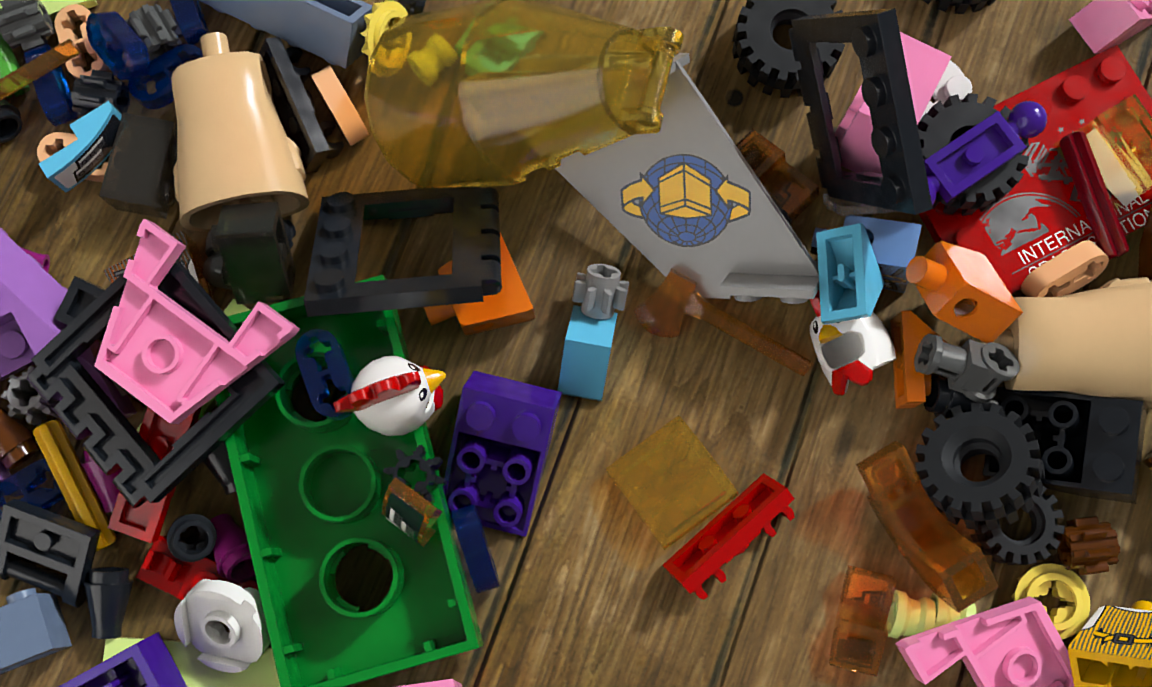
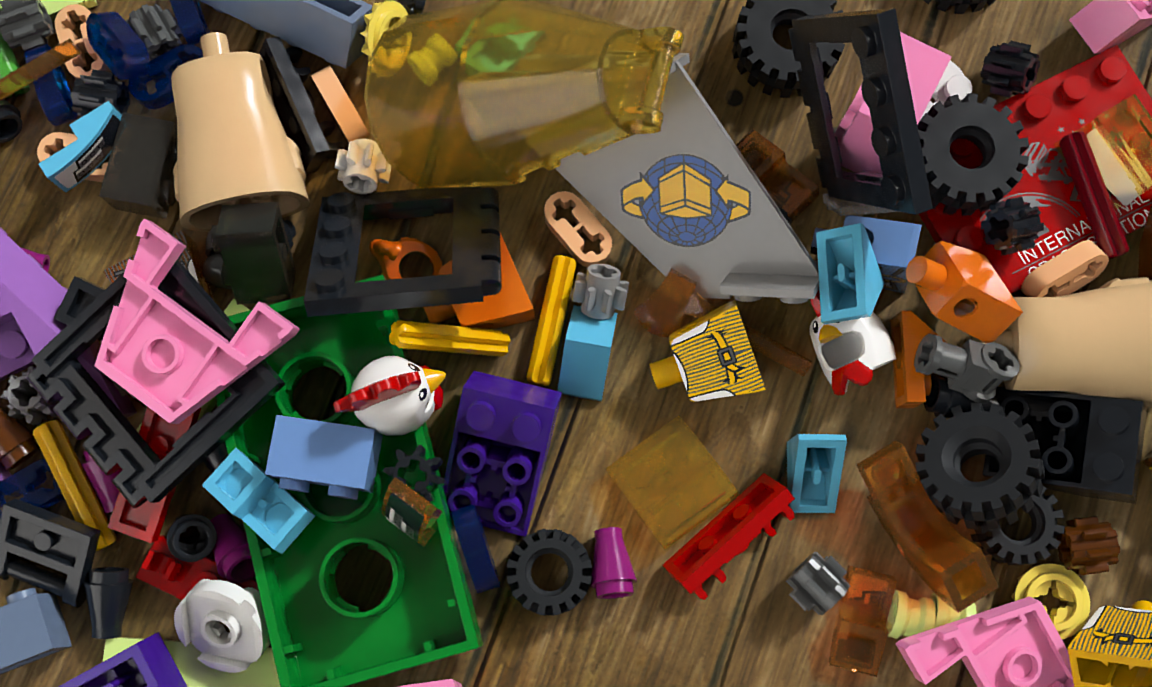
clear blue beam [295,329,354,420] -> none
dark purple plate [922,101,1047,213] -> none
none -> medium azure slope [202,447,315,554]
none -> medium blue brick [265,415,383,500]
none -> gear [334,138,392,194]
none -> orange piece [369,237,443,280]
none -> yellow axle [389,320,511,357]
none -> black tyre [507,529,592,616]
none -> yellow axle [526,255,576,386]
none -> light nougat beam [544,191,612,268]
none -> magenta cone [591,527,637,599]
none -> torso [649,300,766,402]
none -> dark grey gear [786,552,850,615]
none -> medium azure slope [787,434,847,513]
none -> black gear [980,40,1040,98]
none -> black gear [981,196,1044,256]

